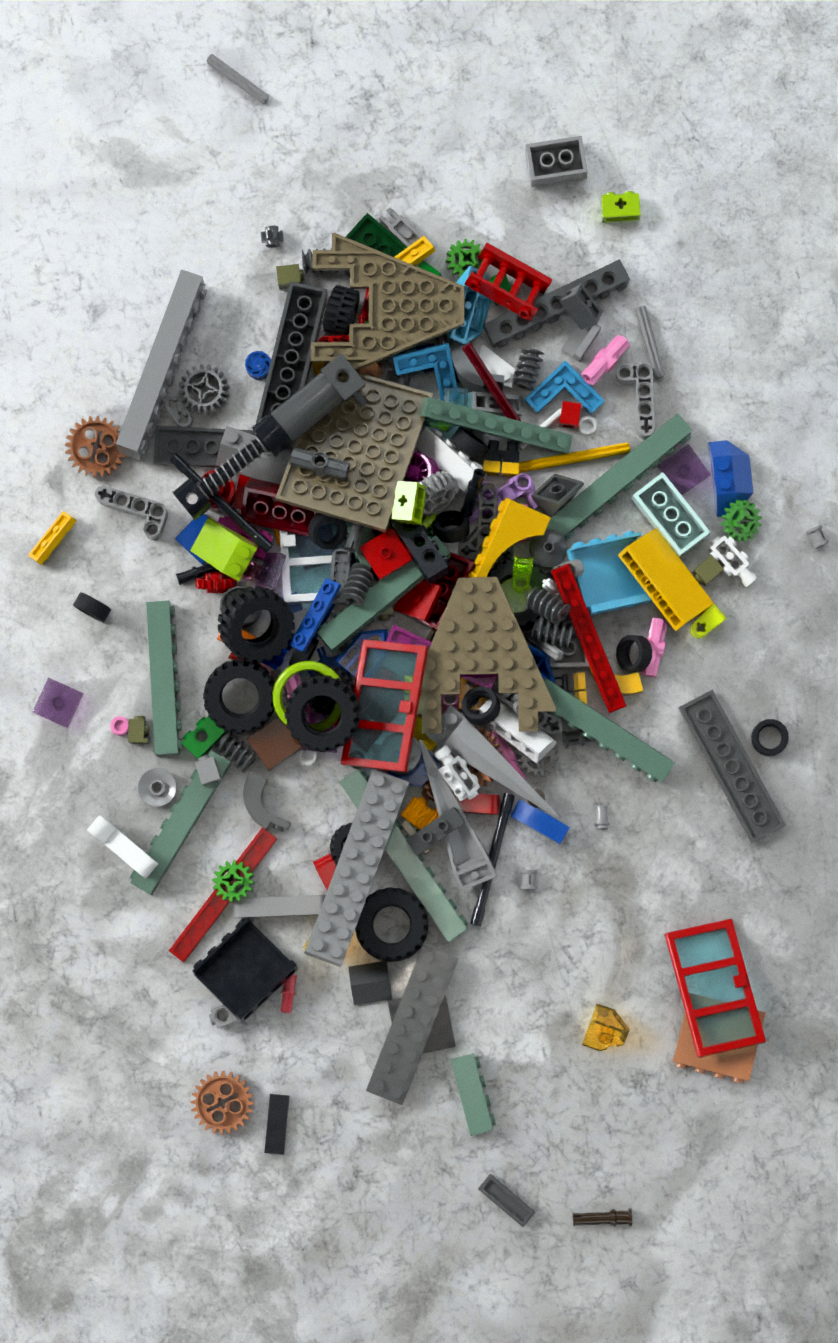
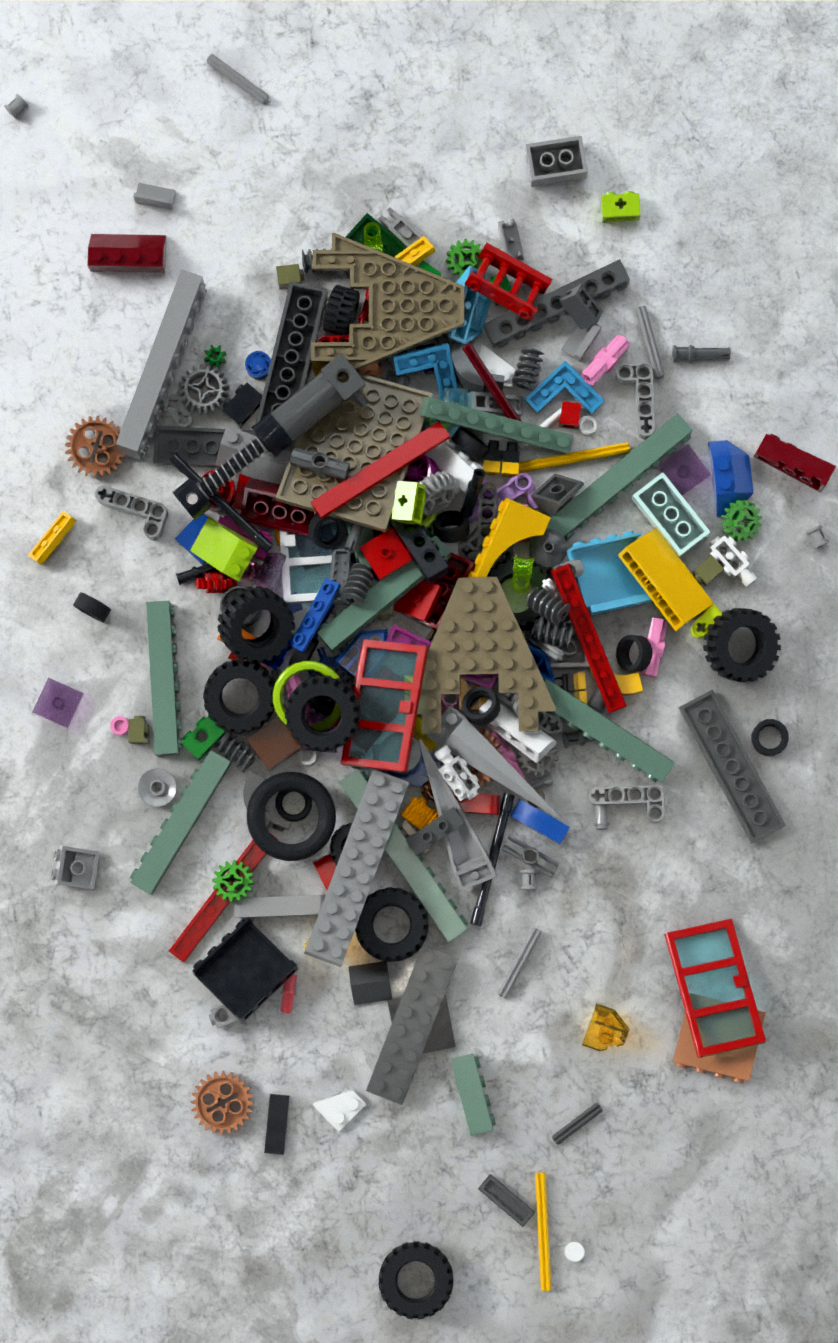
white beam [87,815,158,879] -> none
light grey brick [195,755,222,786] -> none
dark grey gear [261,226,284,248] -> none
dark brown pin [573,1208,632,1227] -> none
none -> light grey bush [4,94,29,119]
none -> light grey plate [51,846,100,890]
none -> dark red slope [87,234,166,273]
none -> light grey panel [133,183,176,210]
none -> green gear [204,345,227,369]
none -> black brick [222,383,263,429]
none -> black tyre [247,772,336,861]
none -> black tyre [275,789,312,822]
none -> red tile [311,421,450,519]
none -> white wing [313,1090,366,1132]
none -> clear neon green piece [364,222,383,253]
none -> black tyre [378,1241,453,1320]
none -> light grey hinge [498,219,524,260]
none -> light grey axle [498,928,542,999]
none -> dark grey piece [501,834,560,878]
none -> light grey axle [518,775,553,795]
none -> yellow axle [535,1172,552,1291]
none -> dark grey axle [552,1103,603,1145]
none -> white tile [565,1241,585,1262]
none -> dark grey brick [587,688,607,714]
none -> light grey beam [588,785,665,823]
none -> dark grey pin [672,345,731,362]
none -> black tyre [703,608,781,682]
none -> dark red wedge [754,434,836,493]

